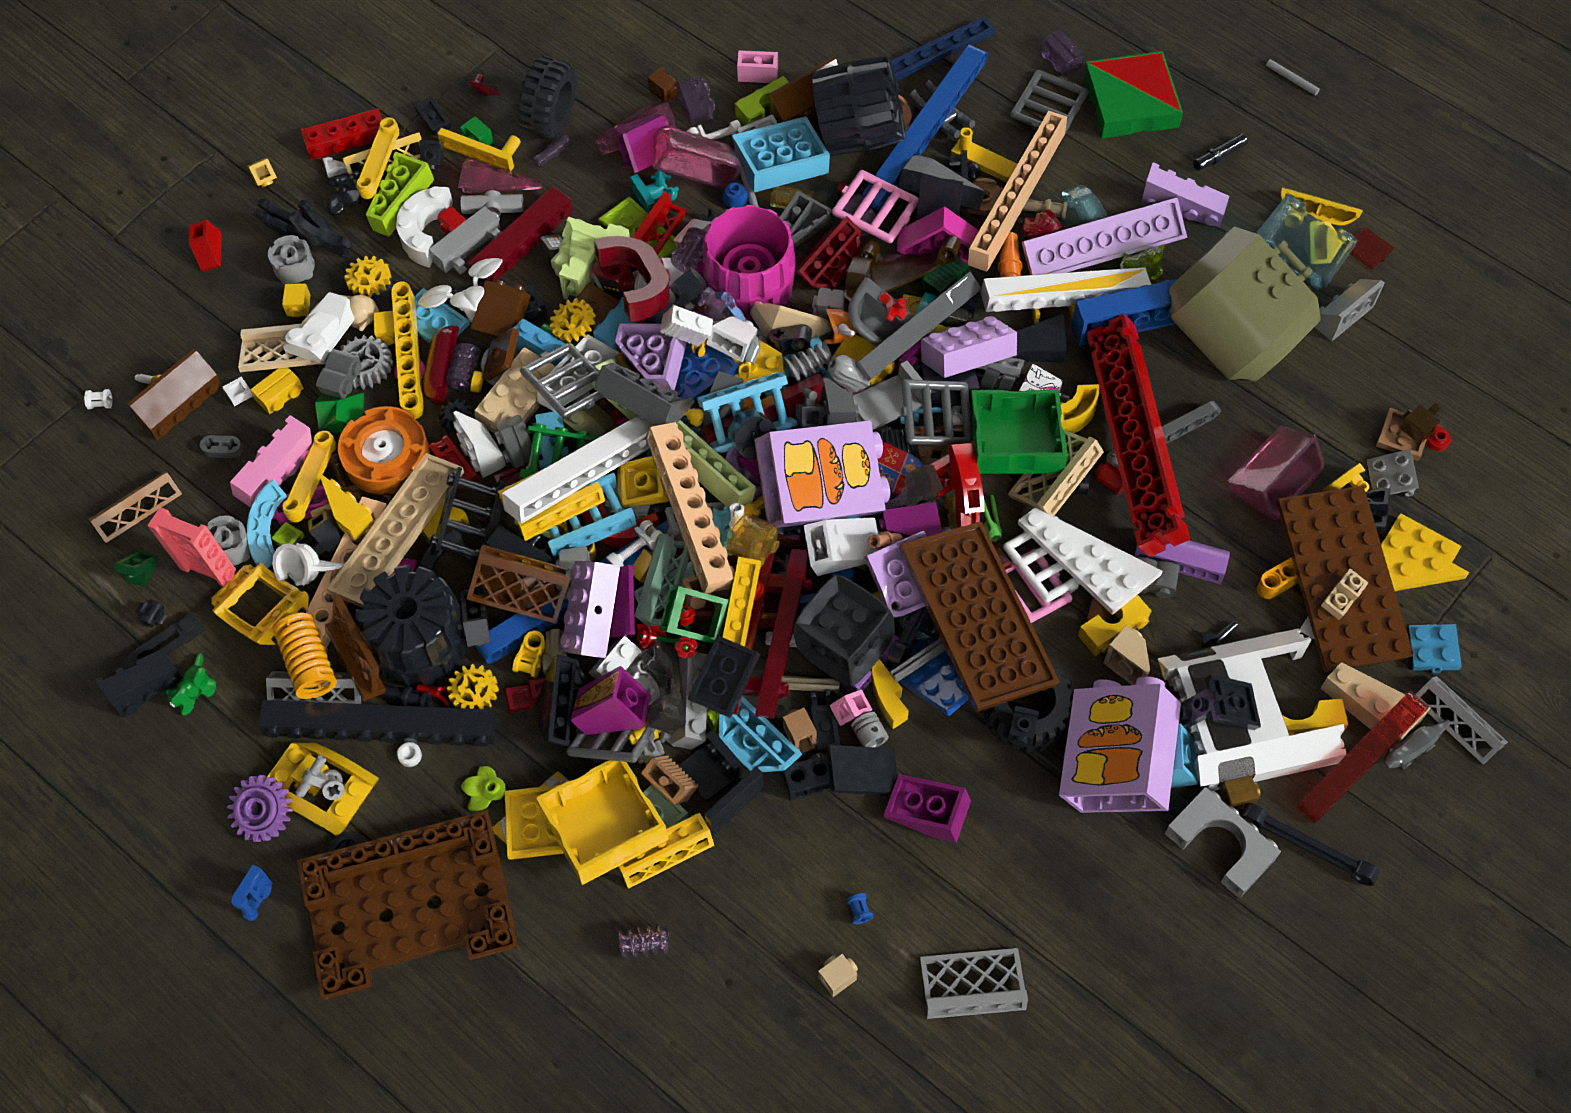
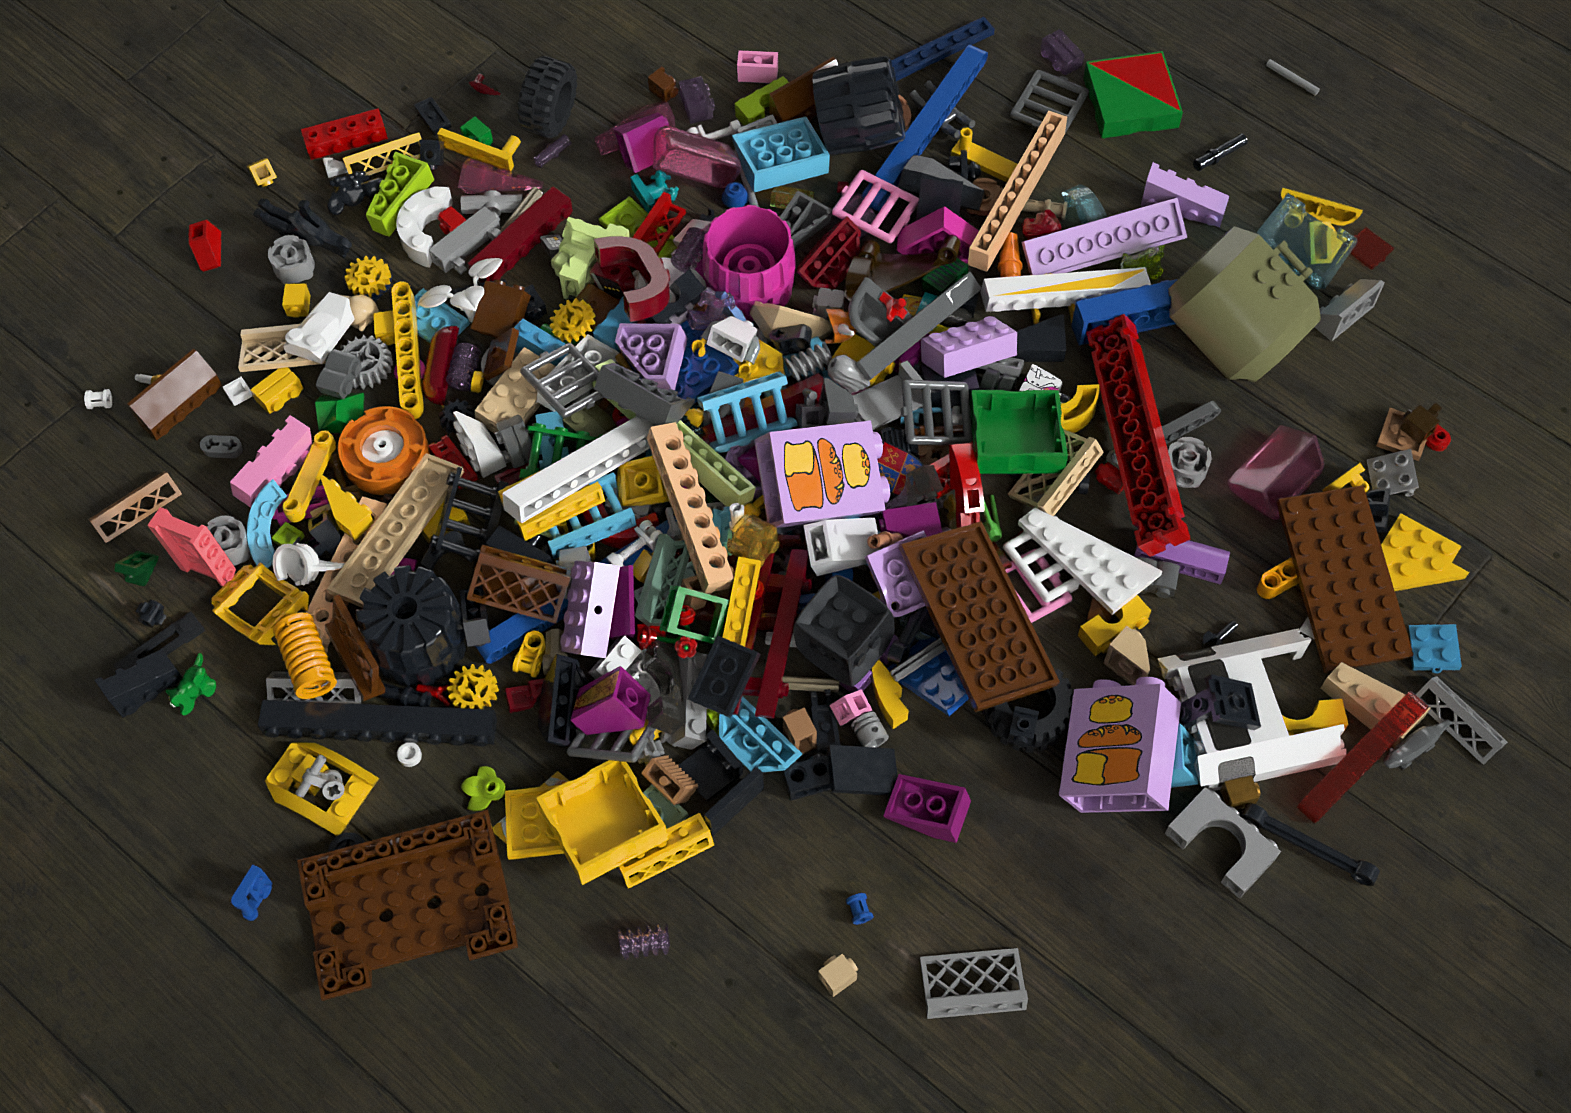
medium lavender gear [227,775,293,842] -> none
yellow piece [357,118,399,199] -> none
white brick [660,305,713,346] -> none
black brick [728,409,777,459] -> none
tan slope [1321,569,1368,620] -> none
none -> dark tan axle [500,187,543,232]
none -> light grey brick [1168,437,1212,488]

